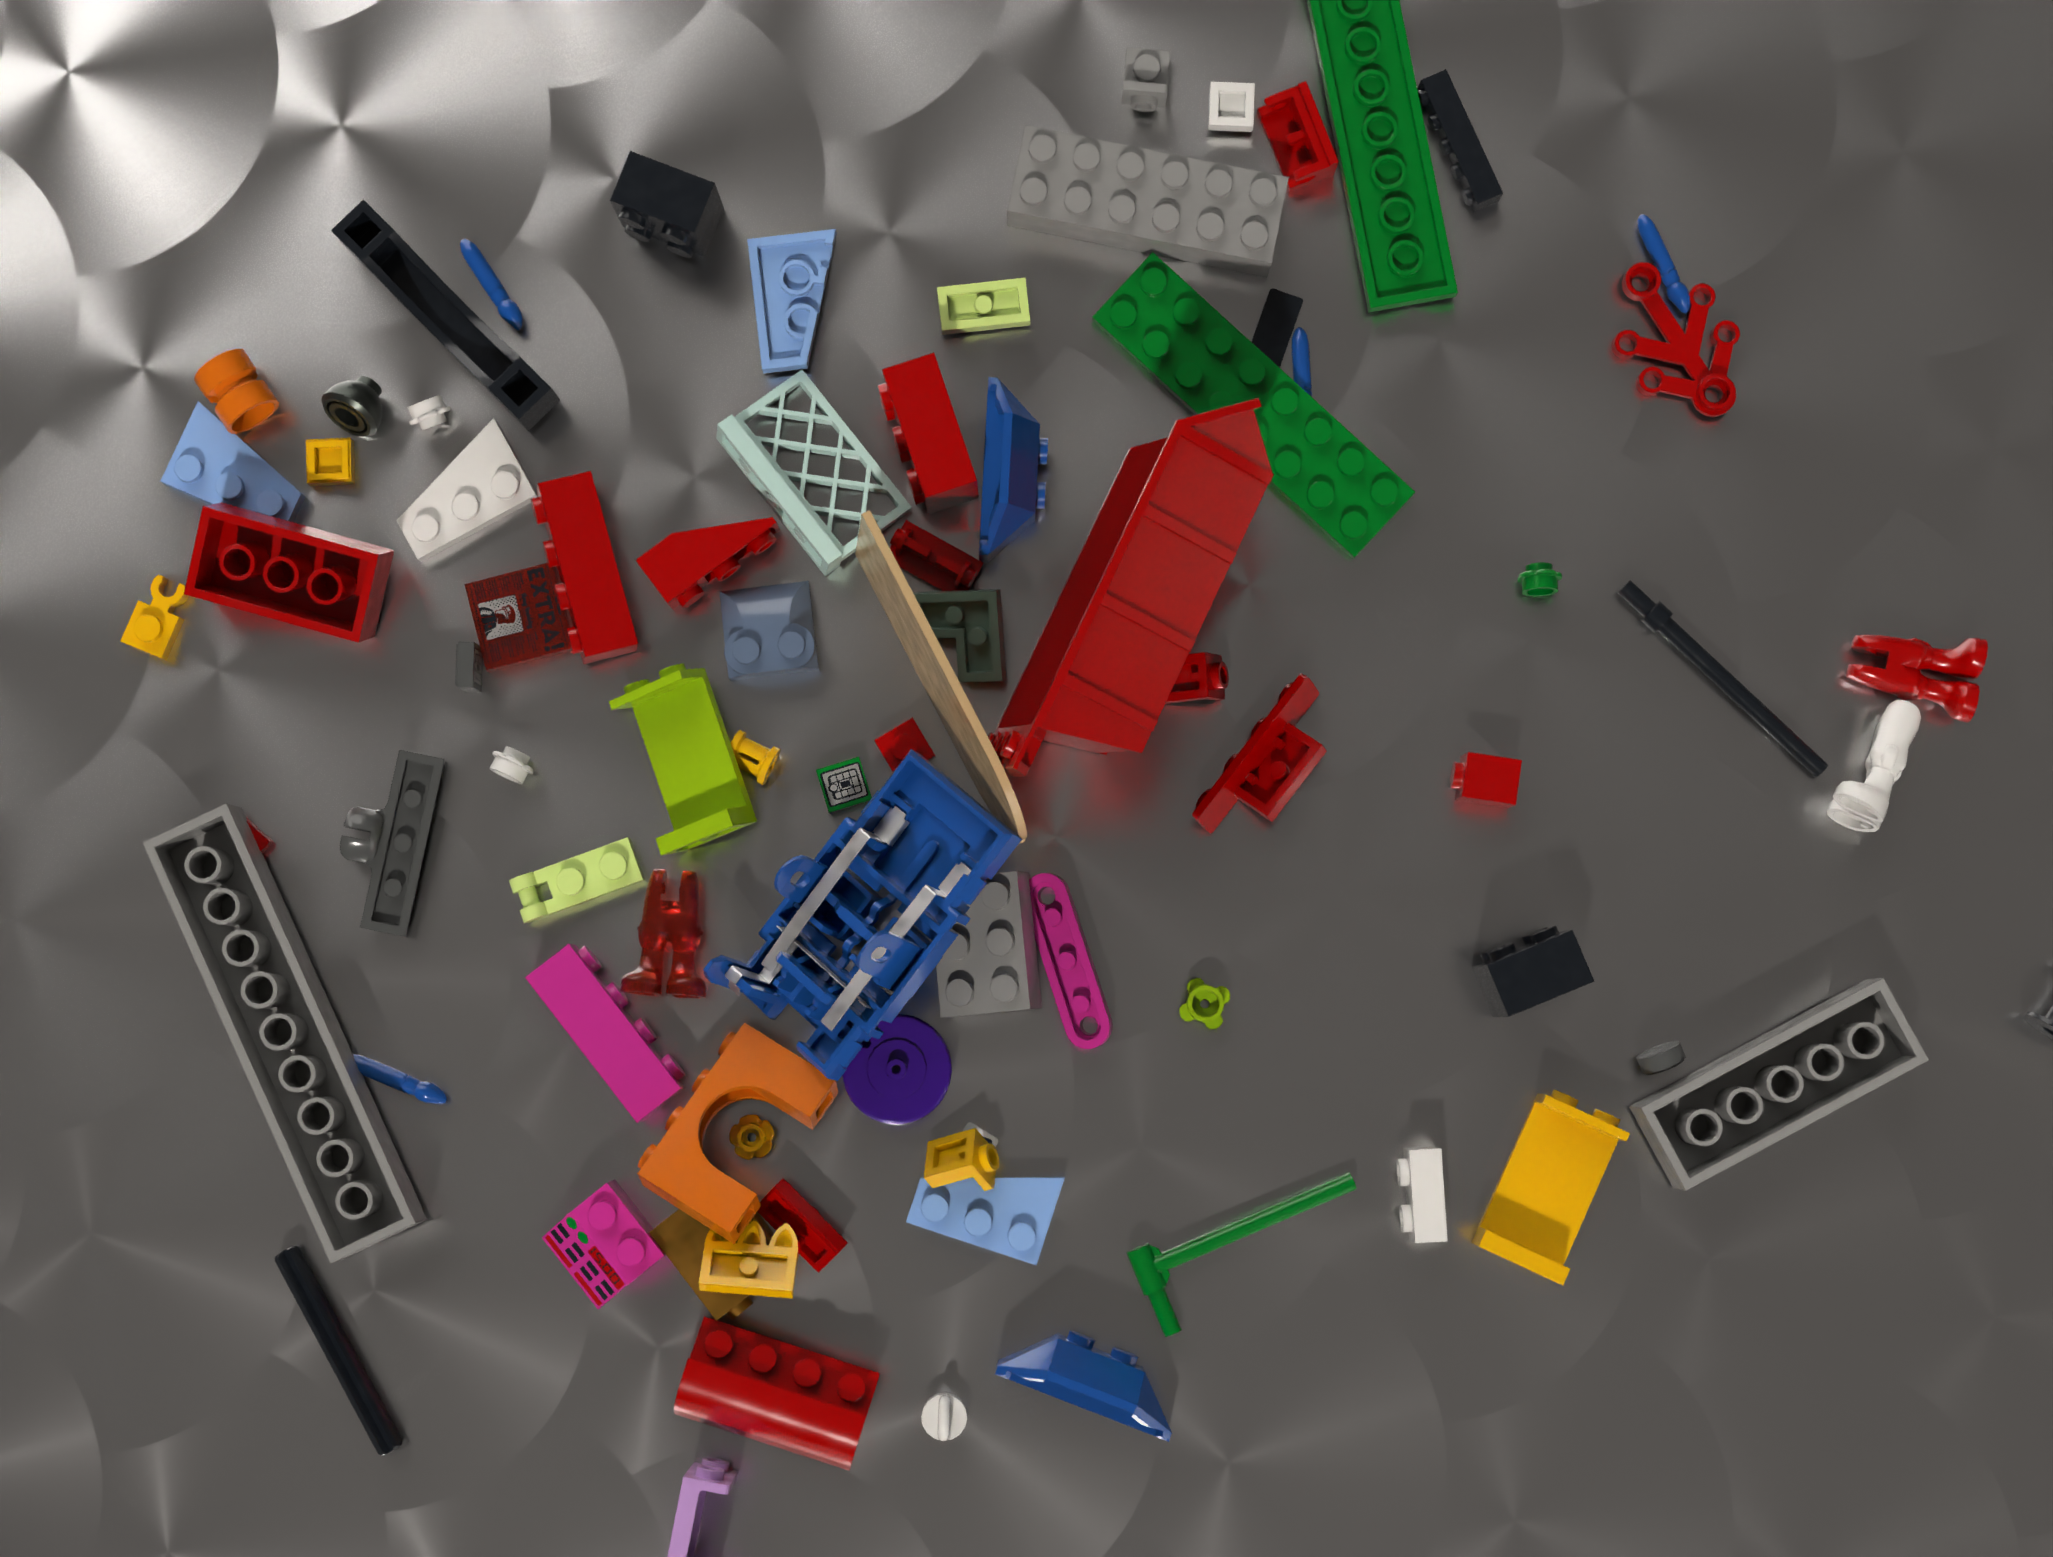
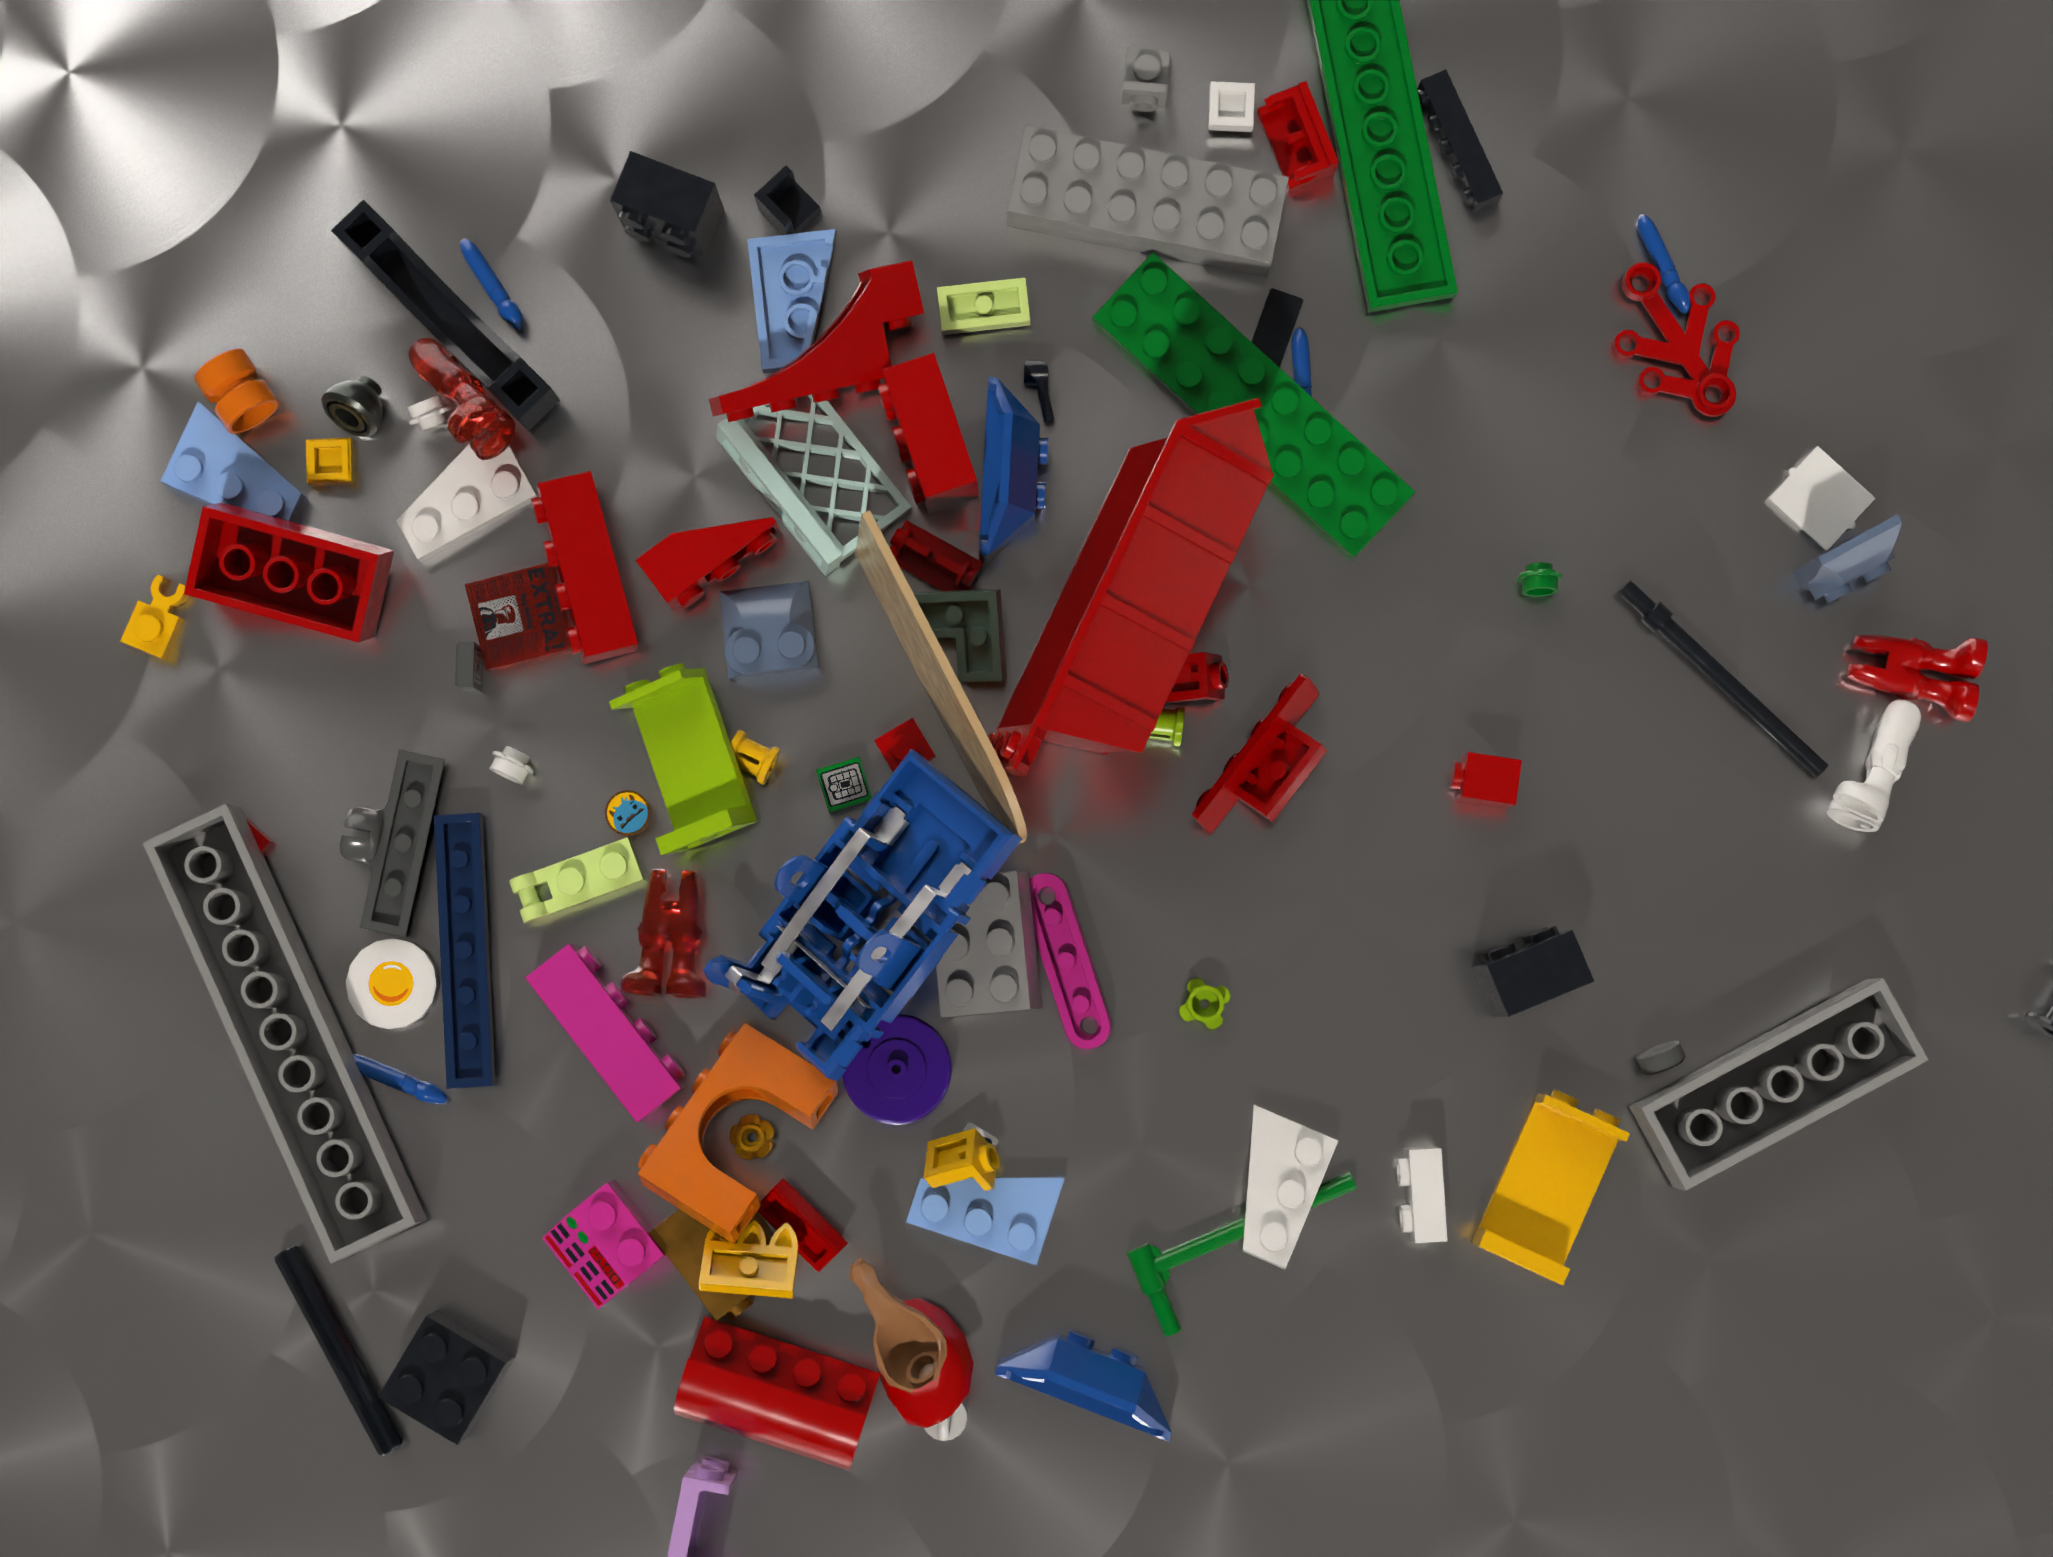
none -> white tile [346,938,440,1029]
none -> black brick [378,1310,516,1445]
none -> clear red piece [408,338,516,460]
none -> dark blue plate [434,812,496,1089]
none -> tile [605,790,652,836]
none -> red arch [709,260,924,422]
none -> black panel [754,165,821,235]
none -> hat [849,1258,974,1428]
none -> black hand [1024,360,1054,422]
none -> lime bush [1149,707,1185,746]
none -> white wing [1243,1105,1338,1270]
none -> white piece [1767,446,1876,553]
none -> sand blue slope [1793,514,1902,603]

